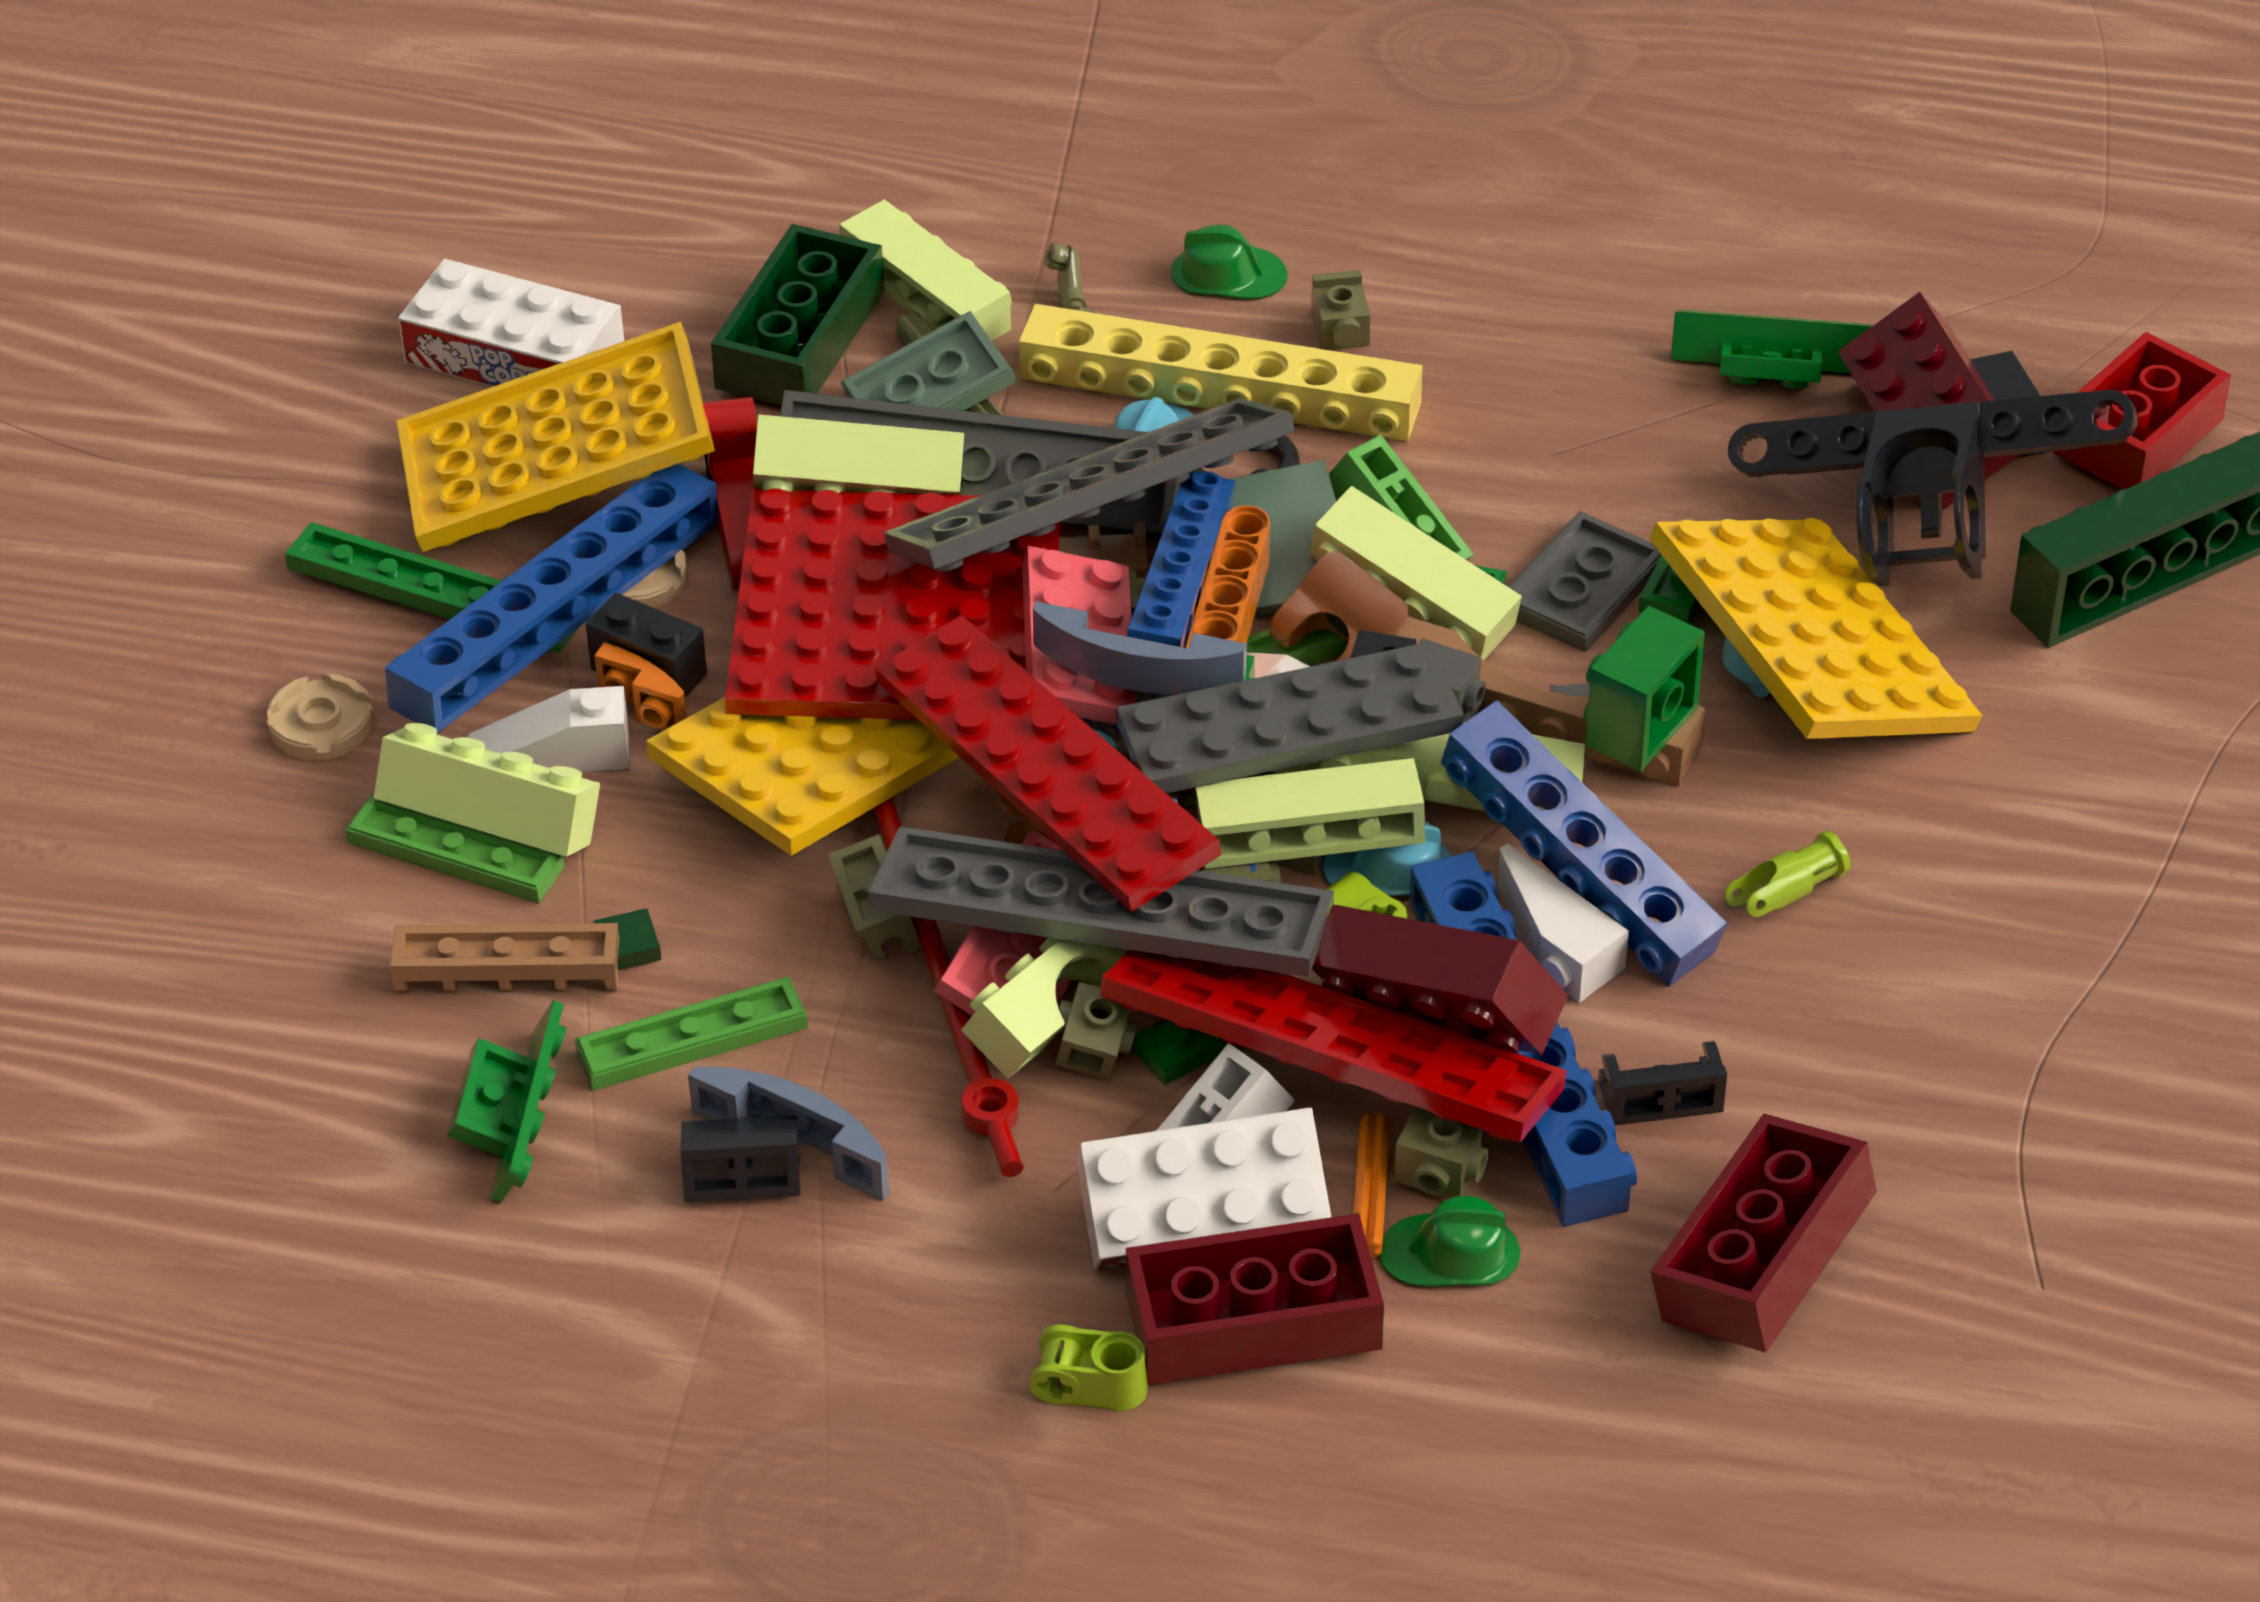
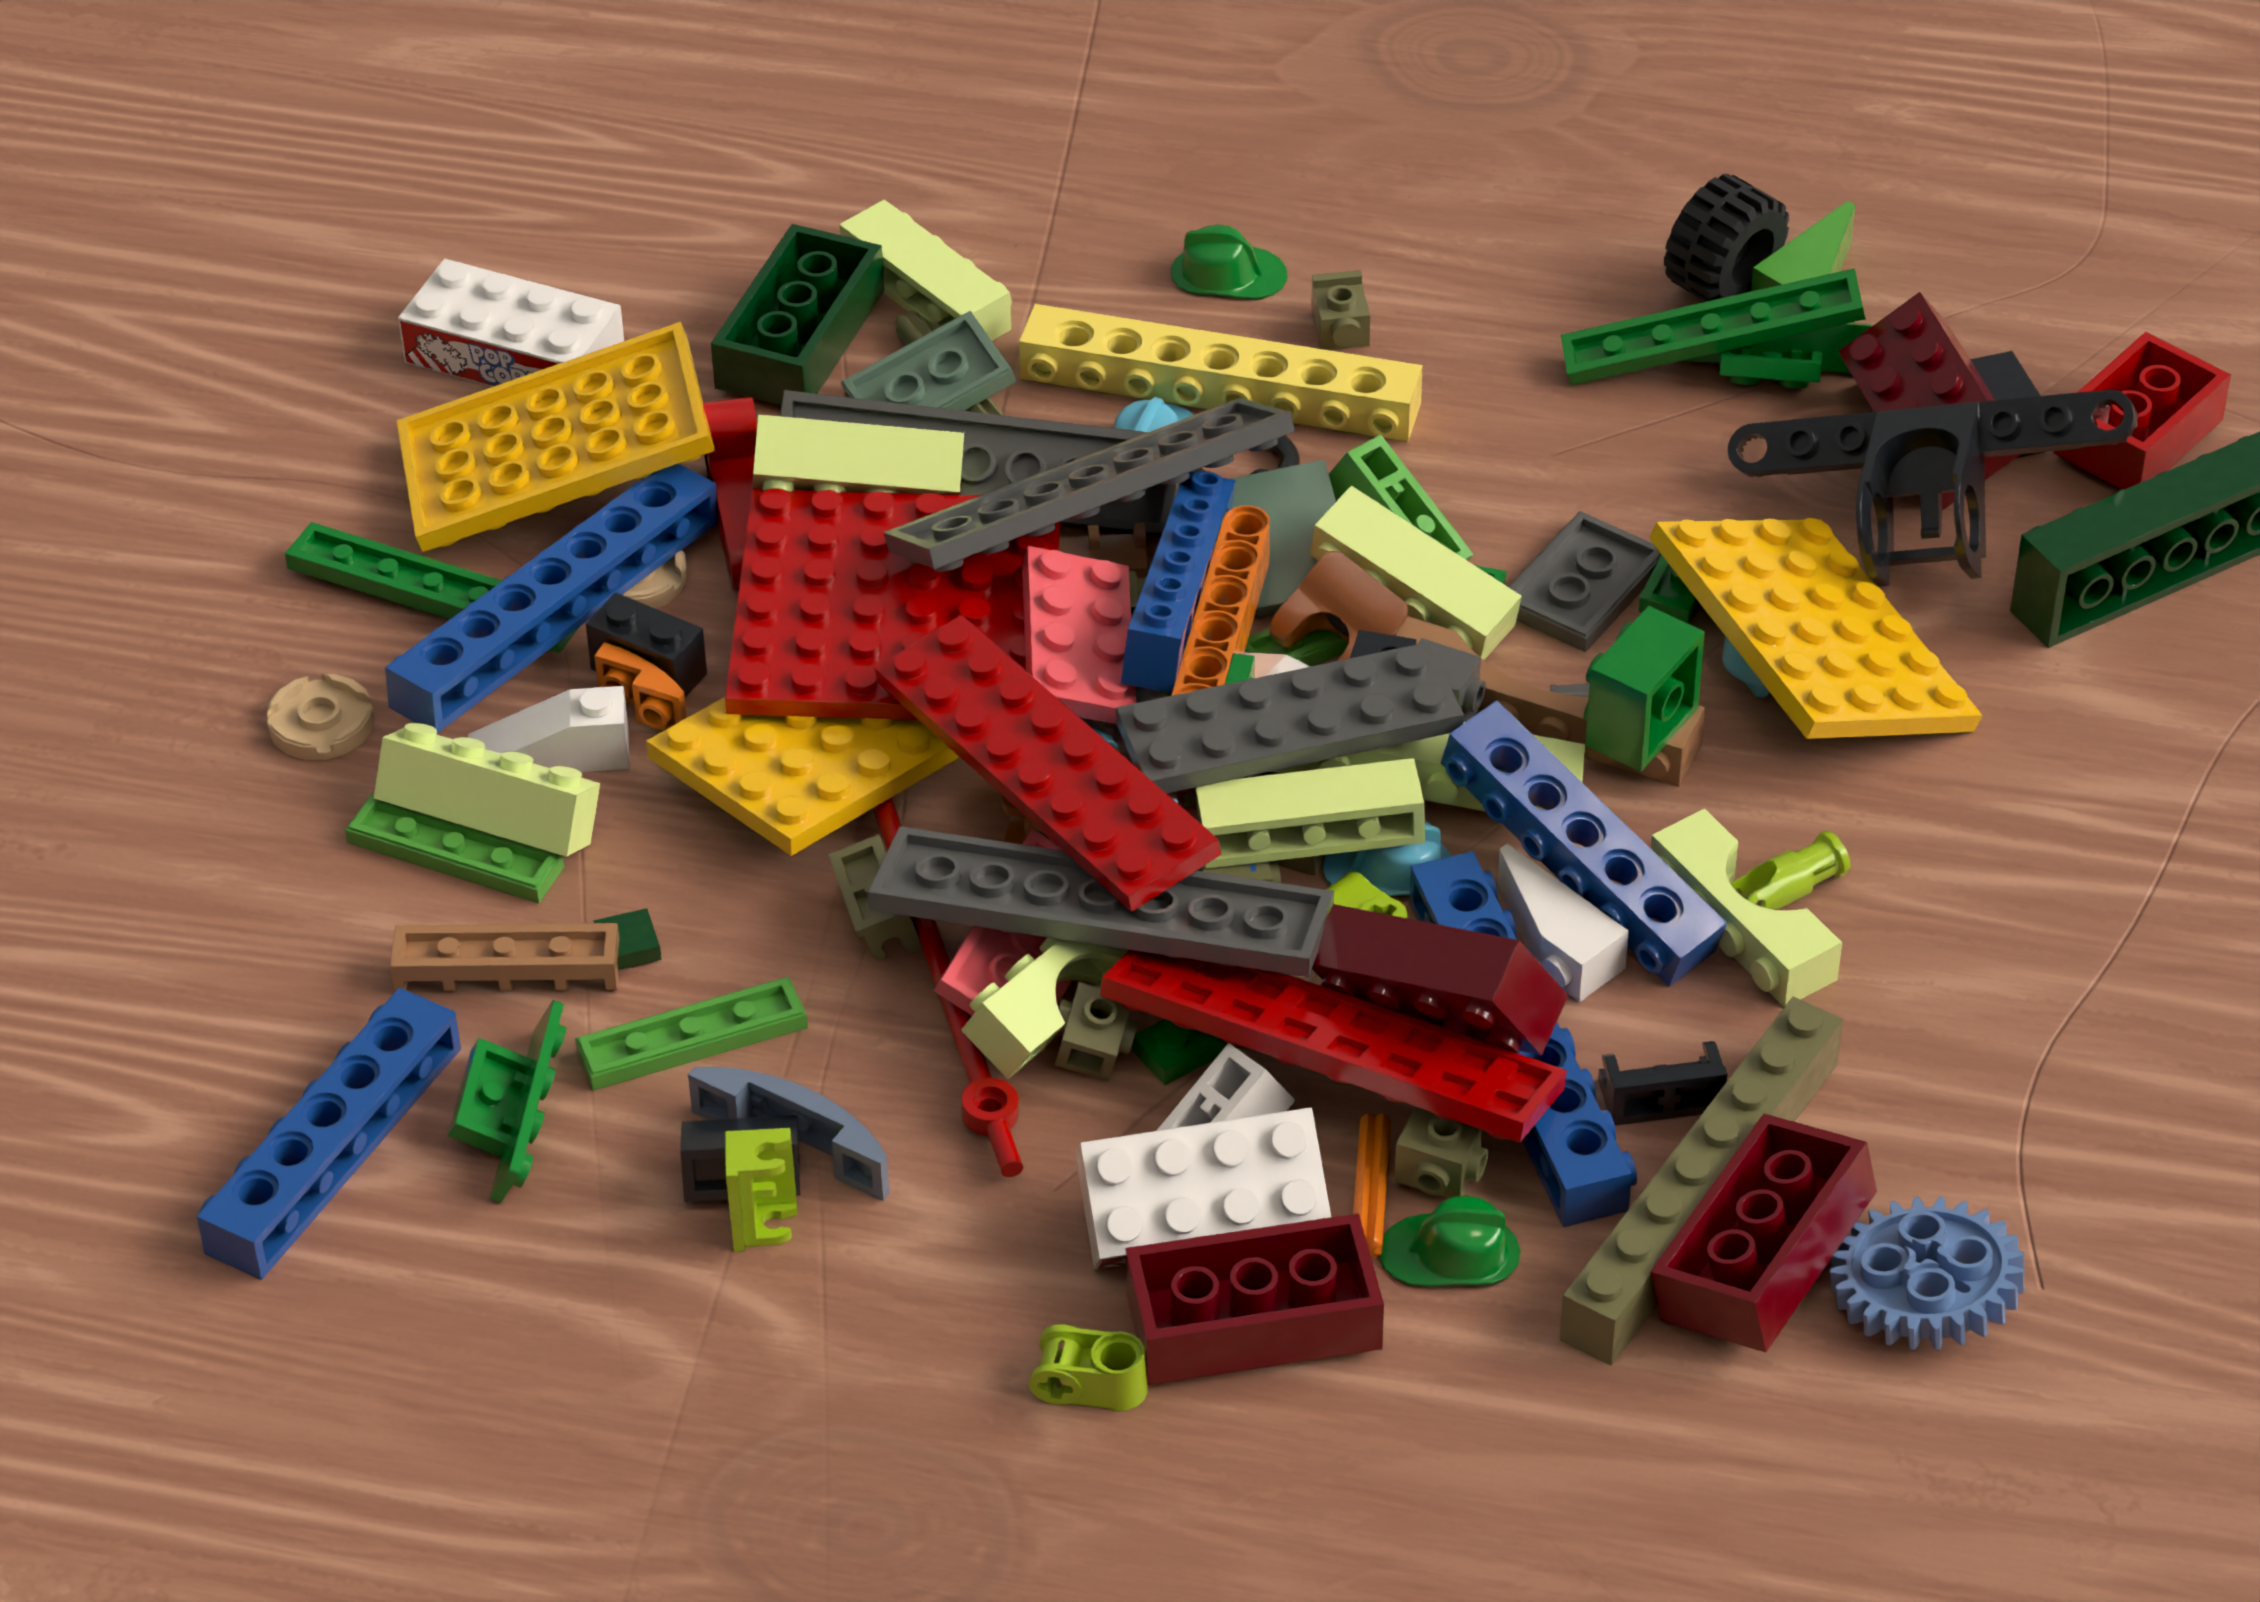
sand blue slope [1033,601,1247,695] -> none
olive arm [1044,242,1096,313] -> none
none -> blue brick [196,987,461,1280]
none -> lime hinge [725,1128,797,1252]
none -> olive brick [1560,996,1843,1366]
none -> green plate [1561,268,1866,385]
none -> yellowish green arch [1651,808,1842,1007]
none -> black tyre [1664,174,1789,302]
none -> bright green slope [1751,201,1856,291]
none -> medium blue gear [1830,1197,2025,1350]

